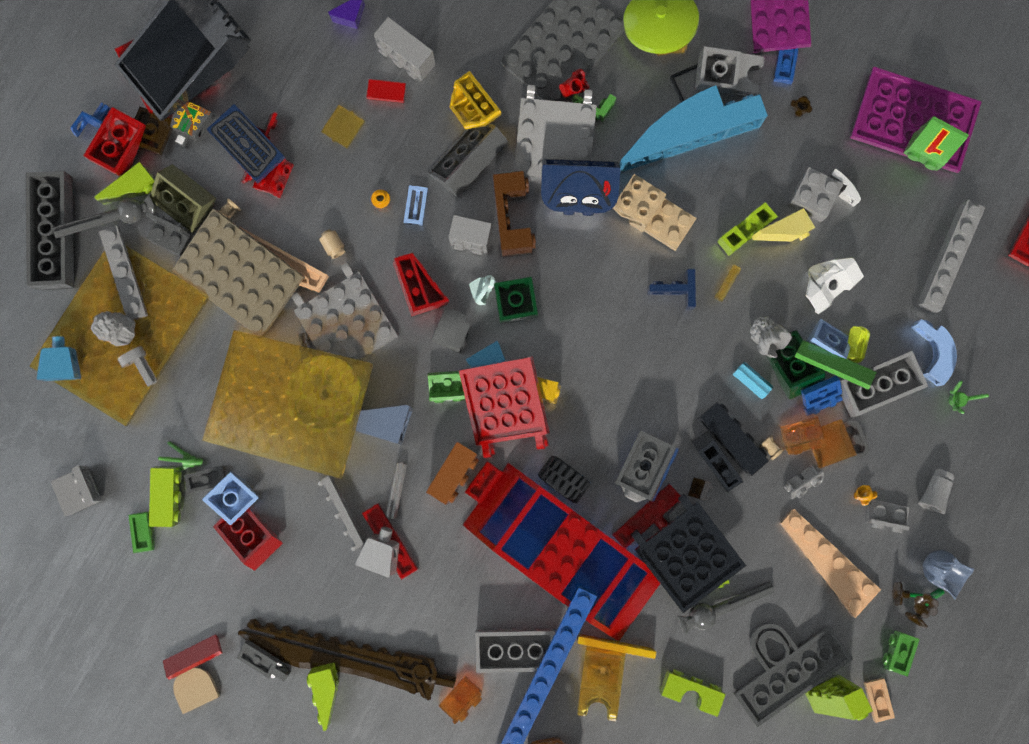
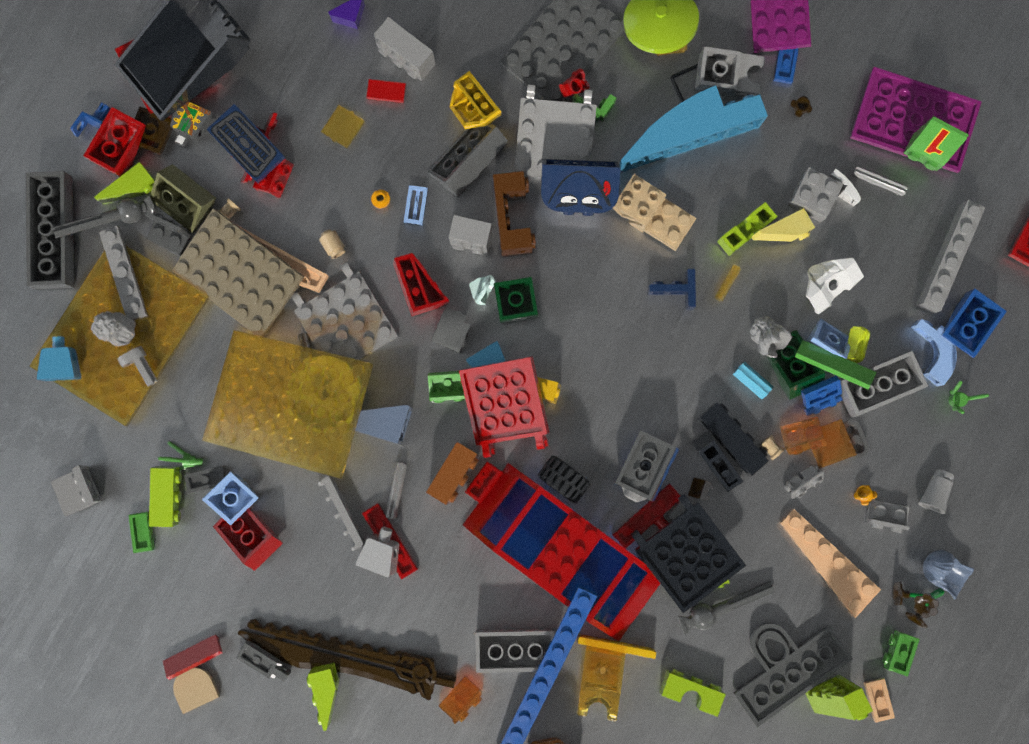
none -> light grey axle [853,165,908,196]
none -> blue slope [941,289,1007,358]

